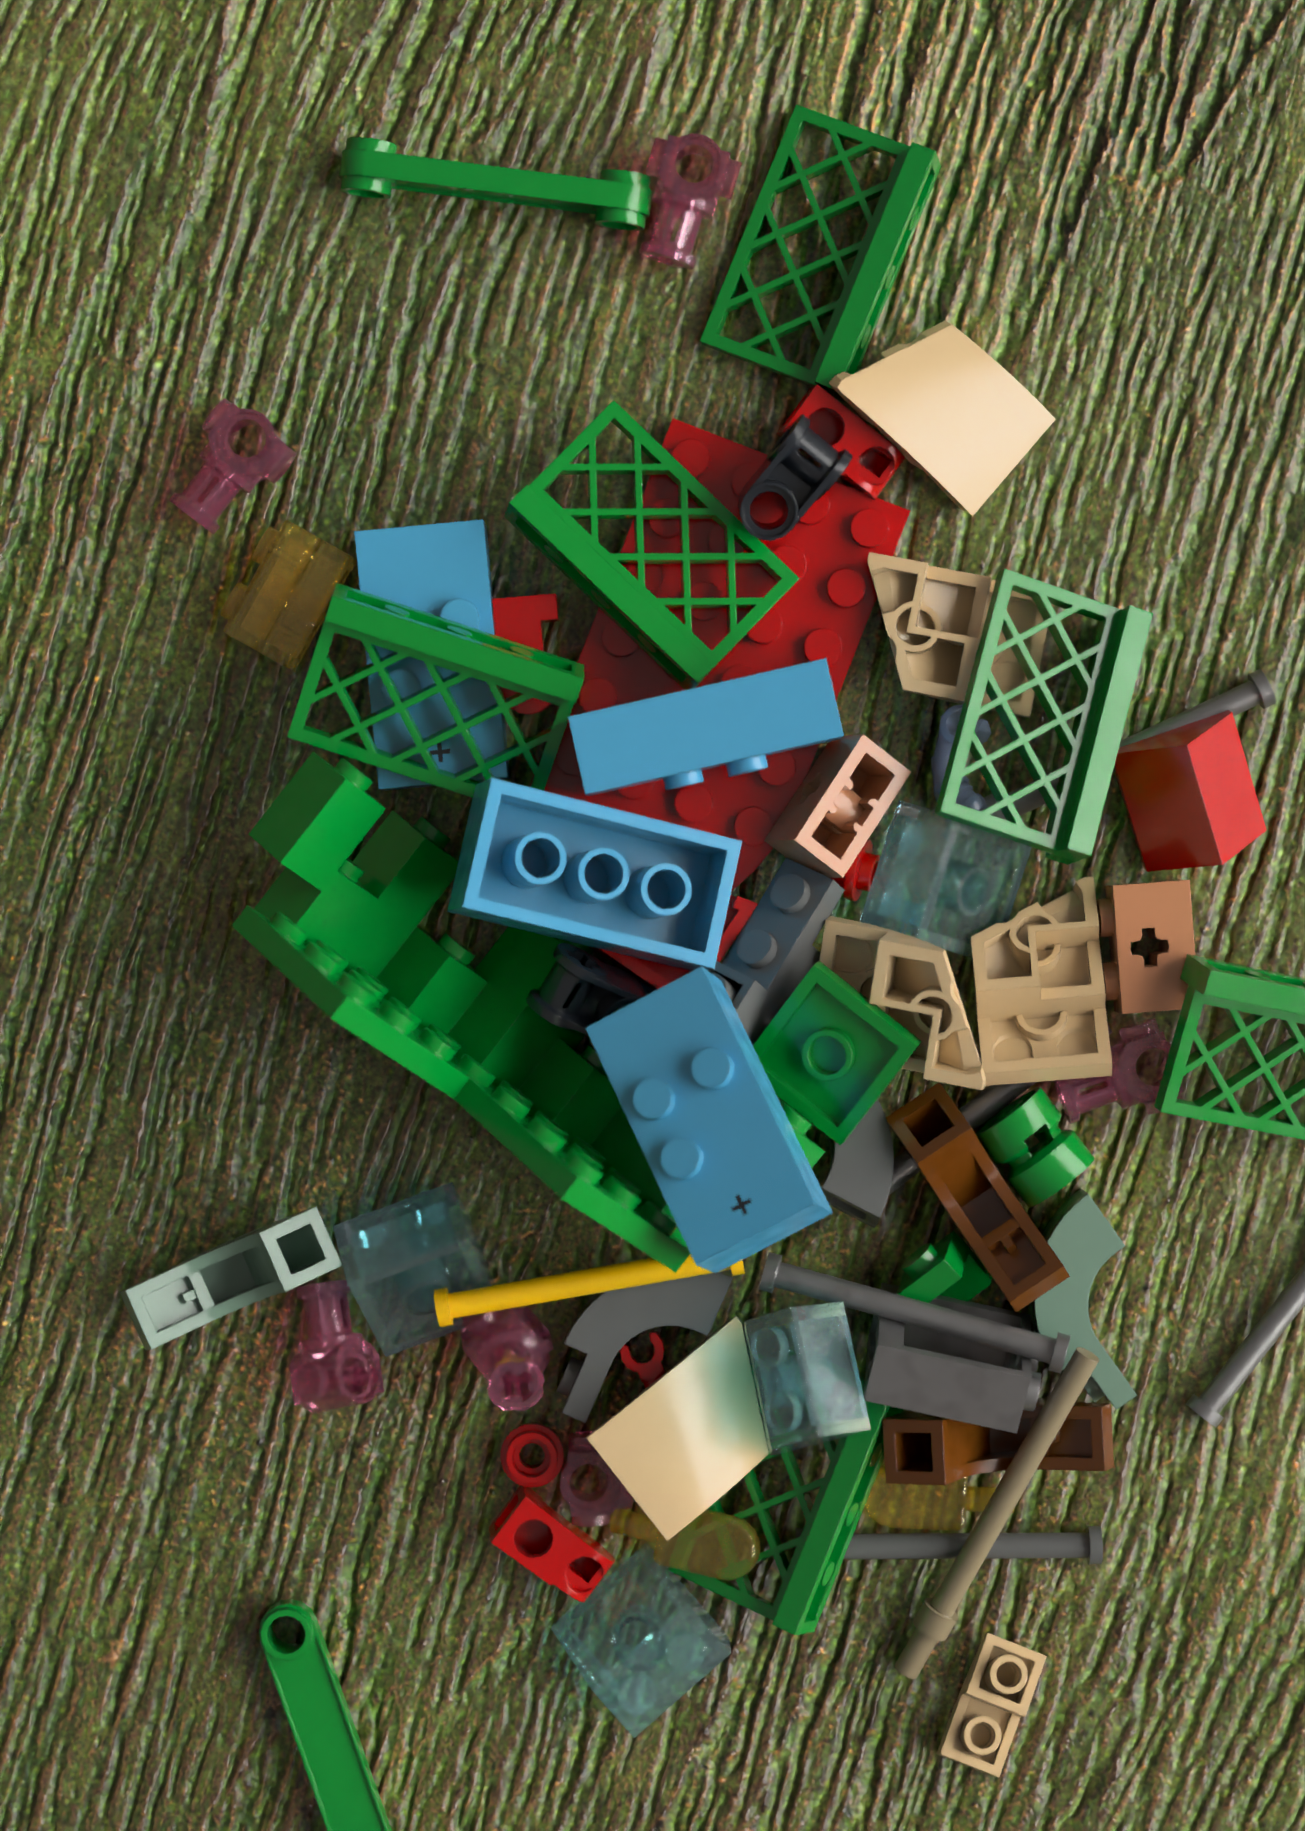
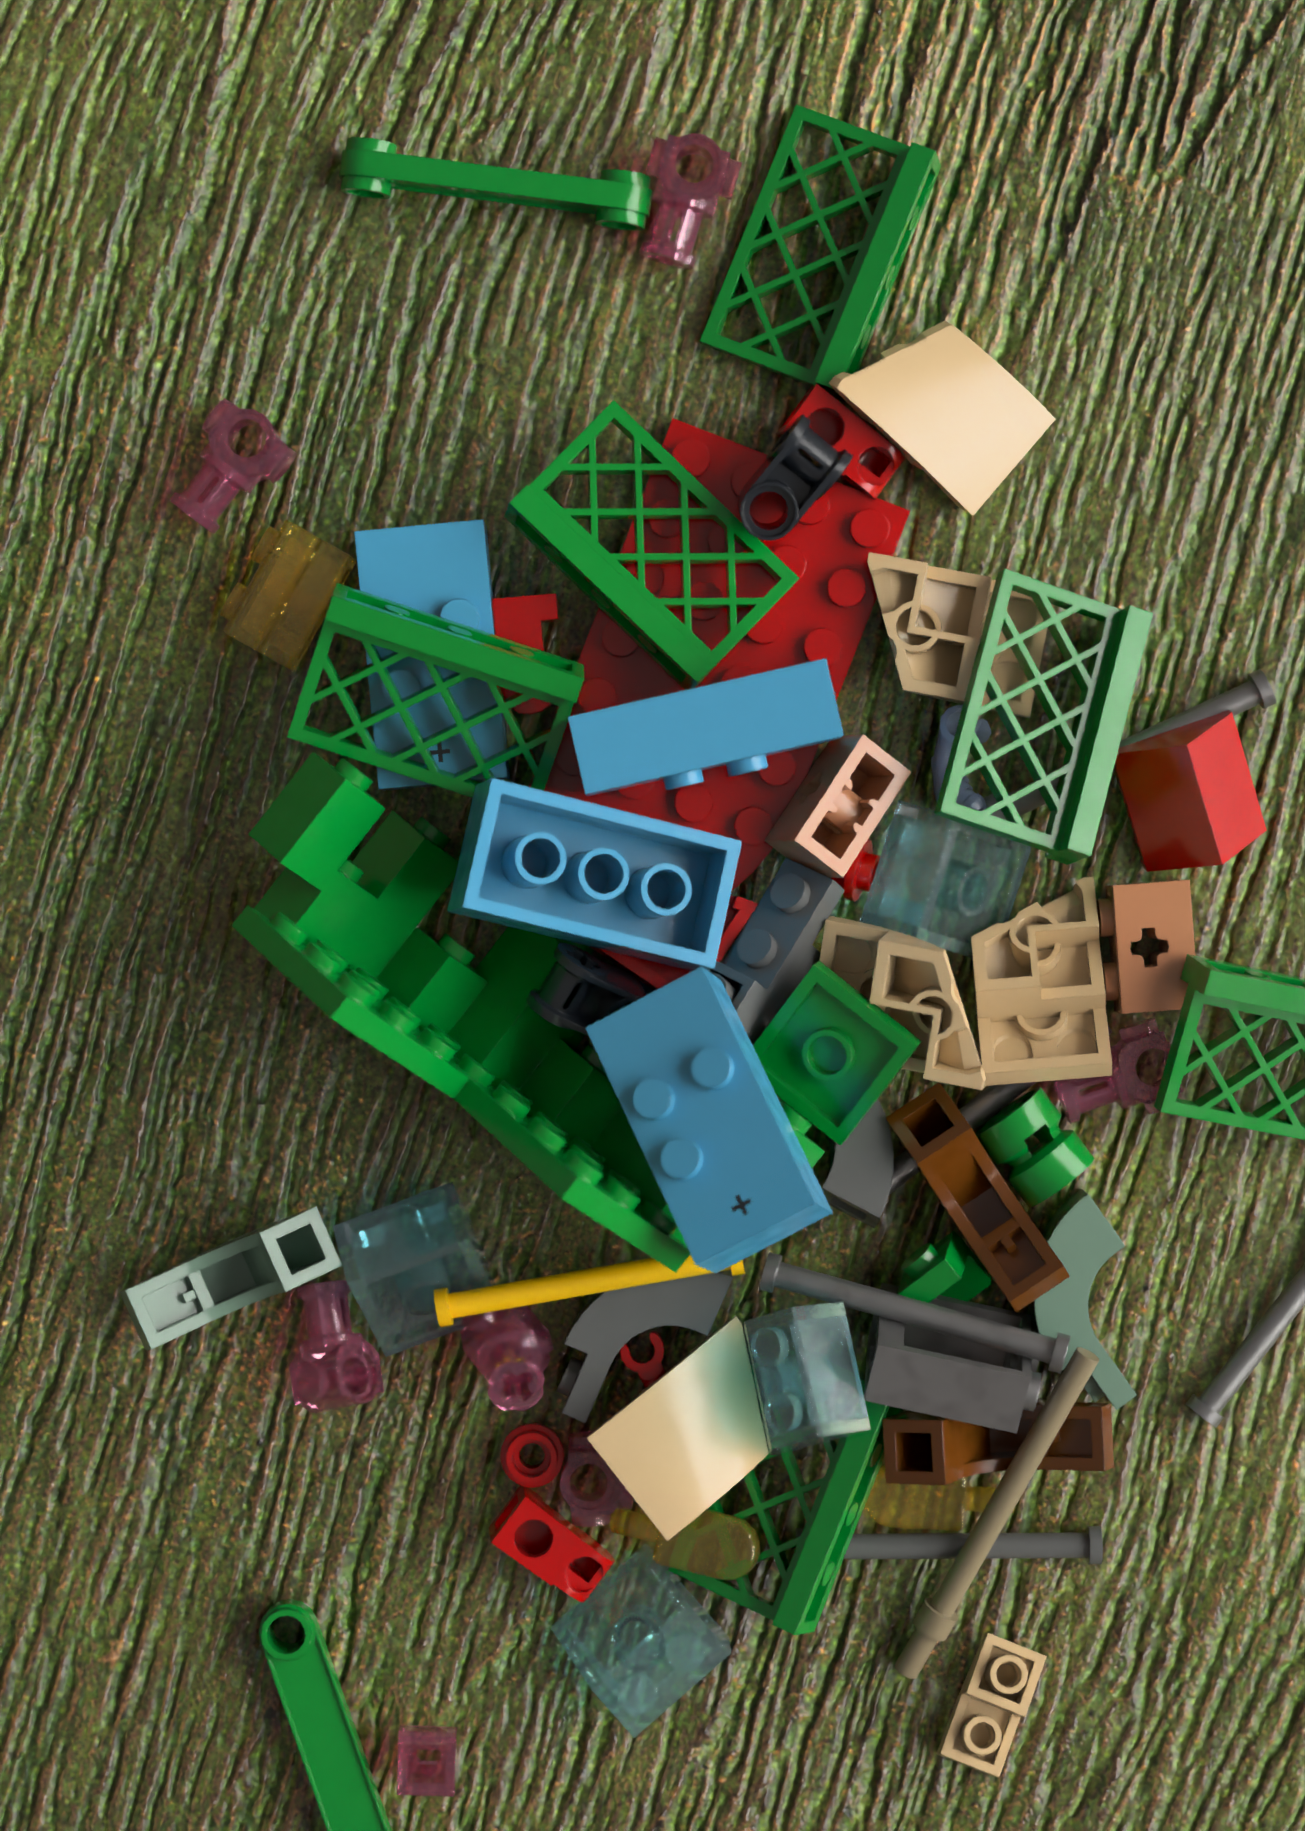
none -> clear pink piece [397,1725,457,1797]

